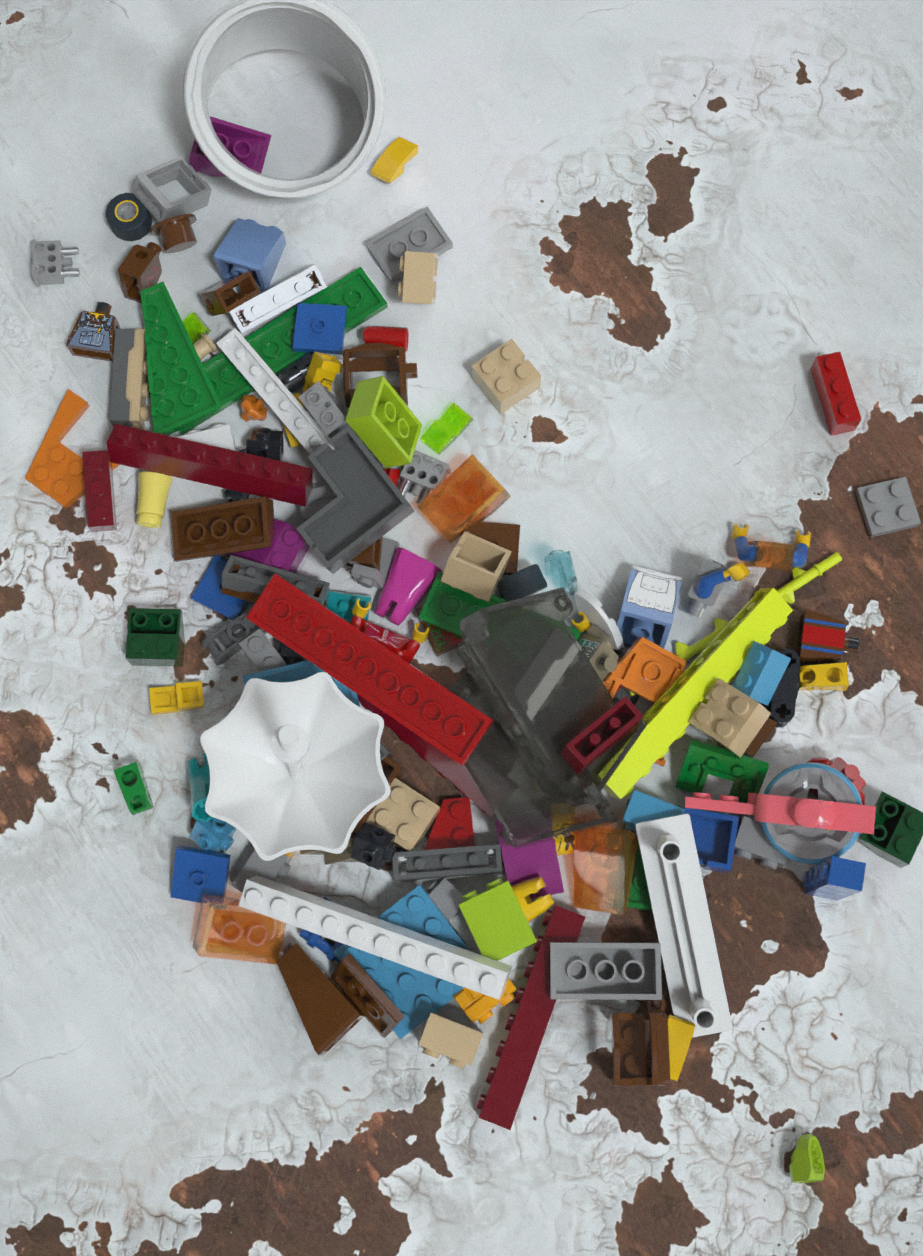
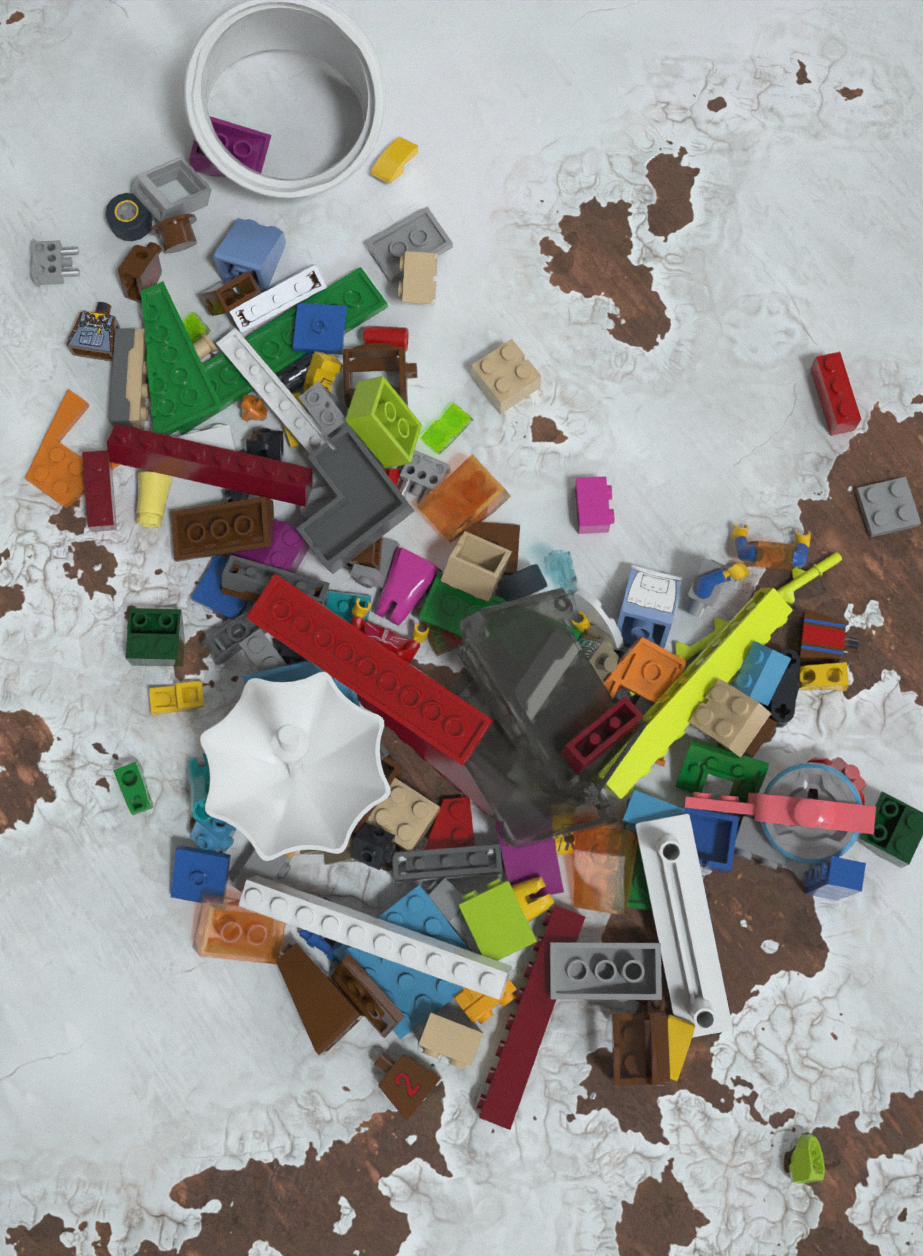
none -> reddish brown torso [373,1052,442,1120]
none -> dark pink brick [575,476,615,534]

